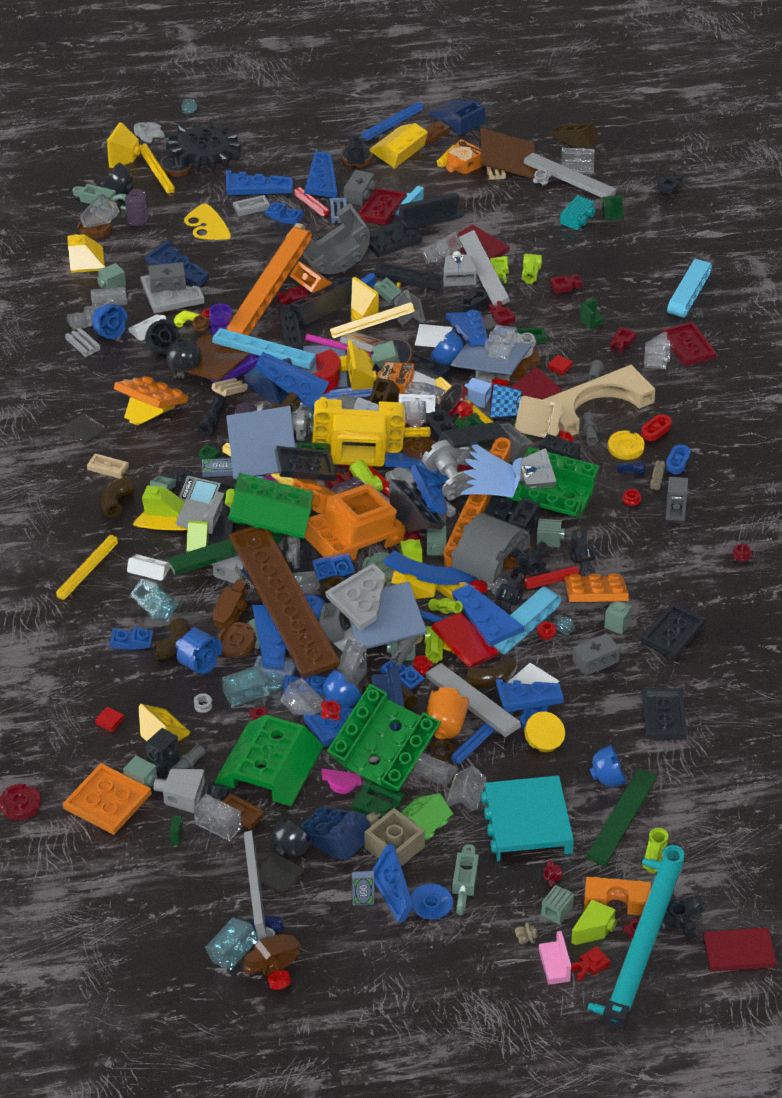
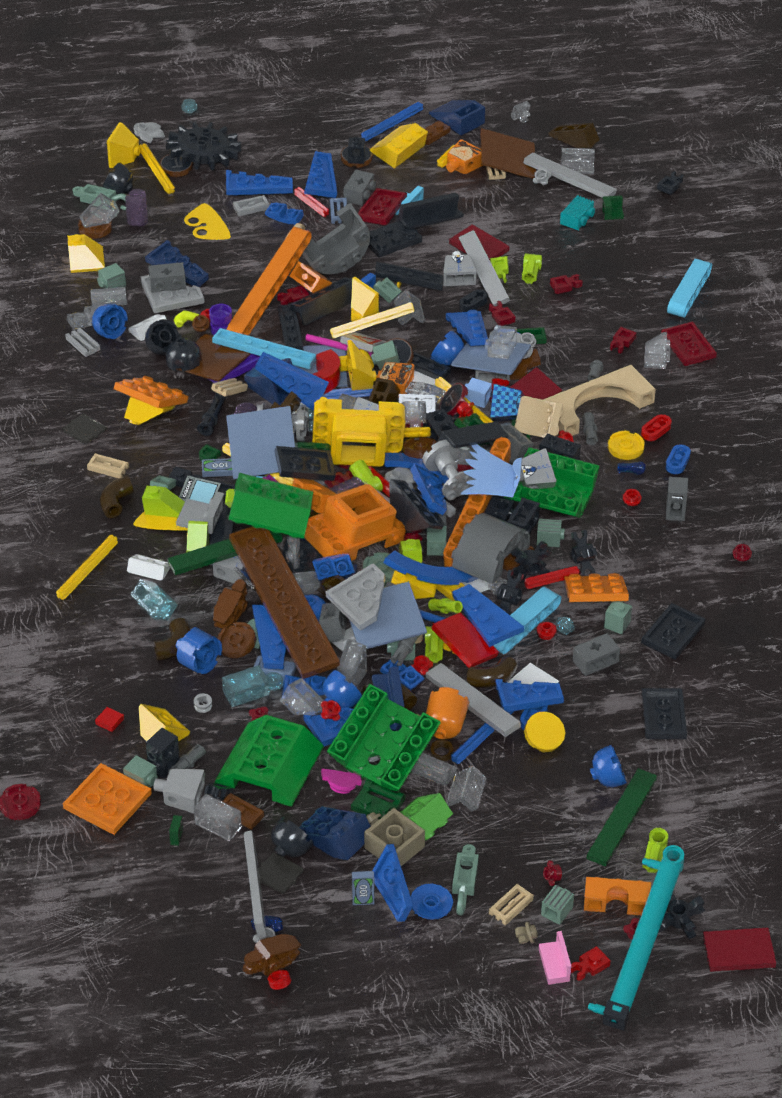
blue slope [109,627,153,650] -> none
clear light blue brick [205,917,259,970] -> none
white sticker [415,324,452,347] -> none
clear brick [420,232,463,264] -> none
red tile [468,580,488,593] -> none
teal panel [481,776,574,861] -> none
red tile [548,355,573,376] -> none
lime slope [571,900,617,945] -> none
dark green panel [580,298,604,329] -> none
dark tan axle [650,460,665,490] -> none
none -> tan tile [489,884,534,926]
none -> clear tile [511,101,531,123]

